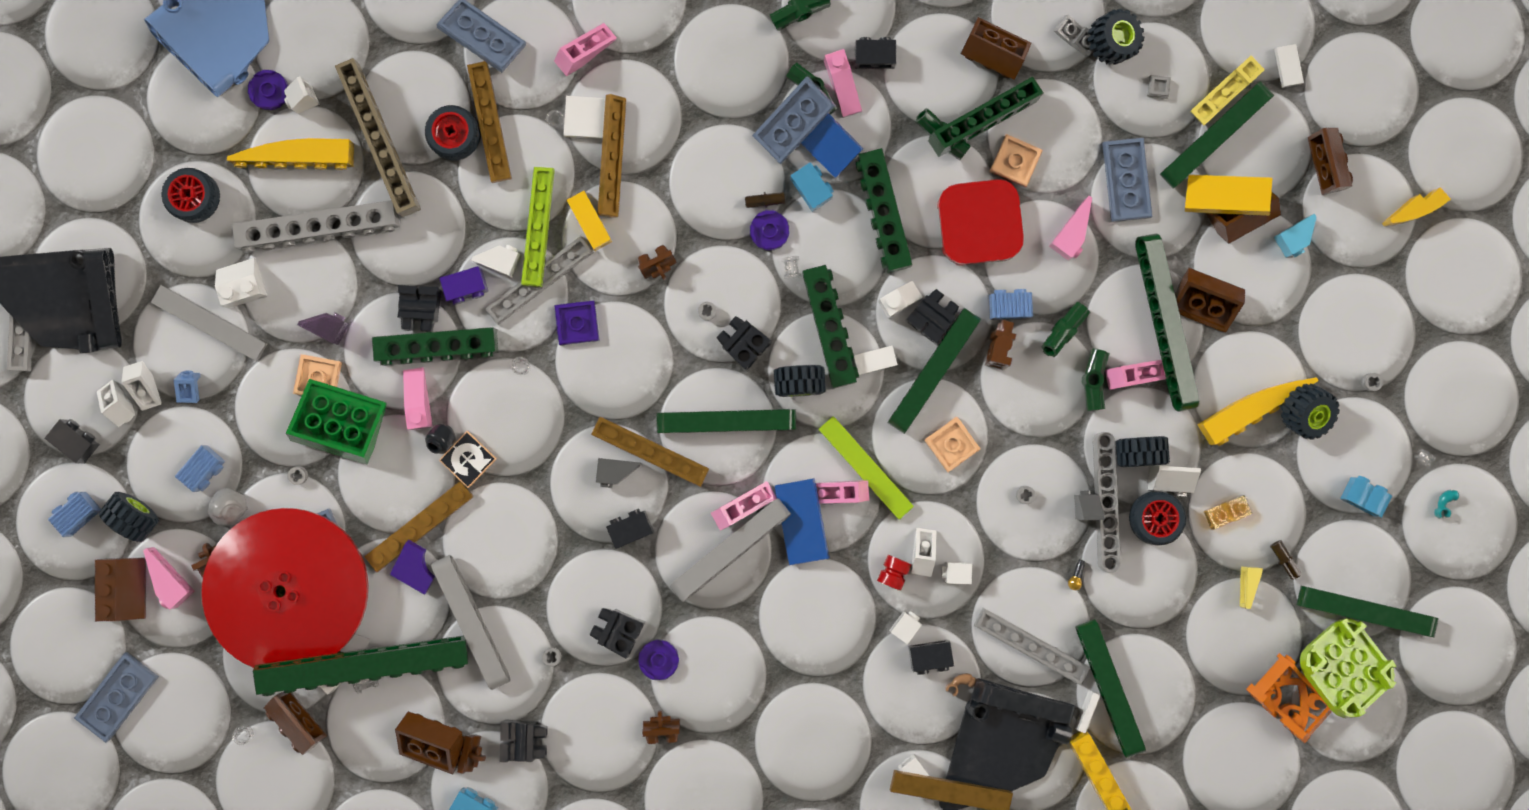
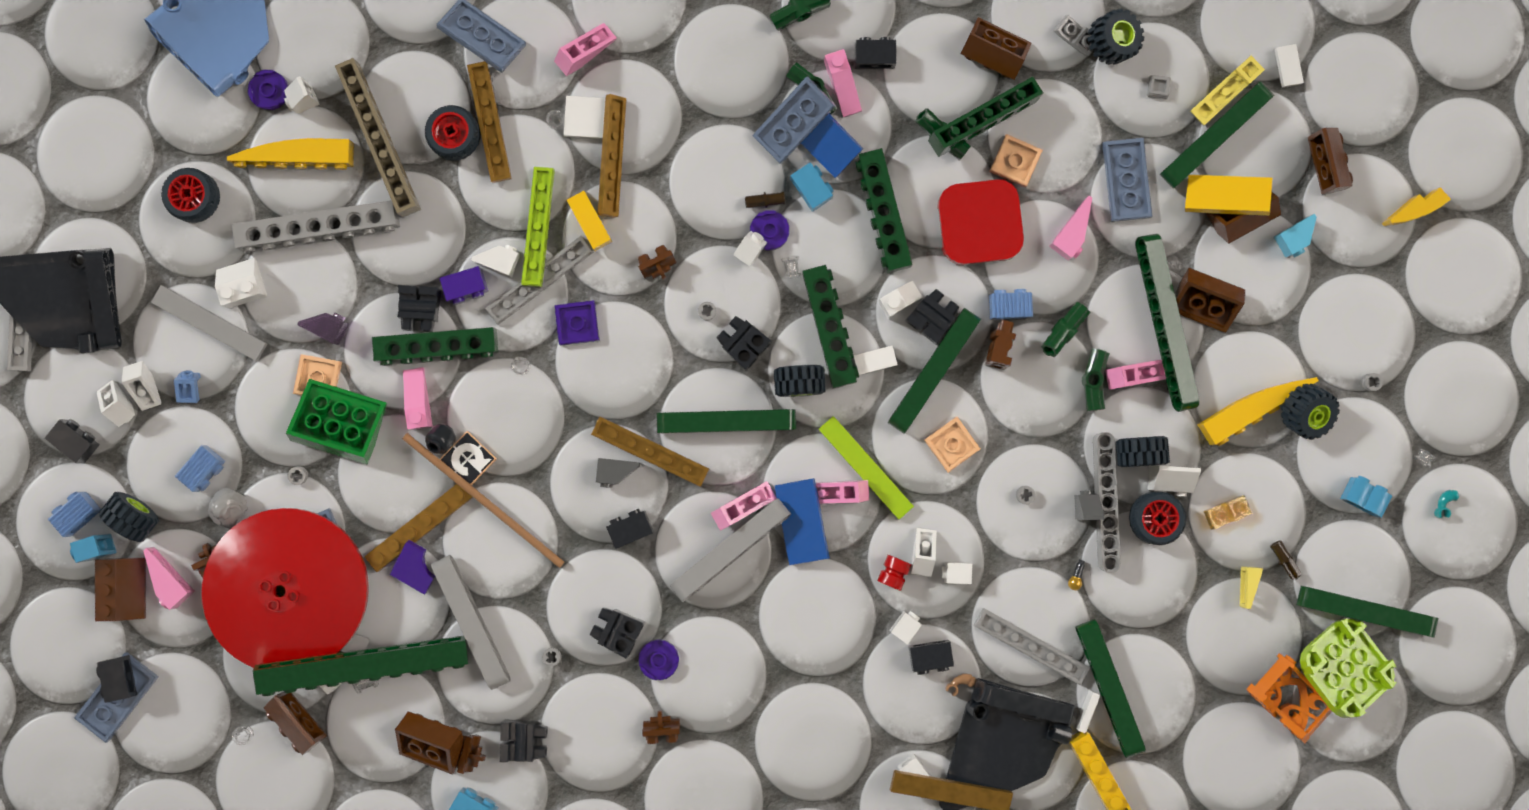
none -> dark azure brick [70,534,117,563]
none -> black brick [96,655,137,703]
none -> medium nougat piece [402,433,564,568]
none -> white brick [733,231,767,266]

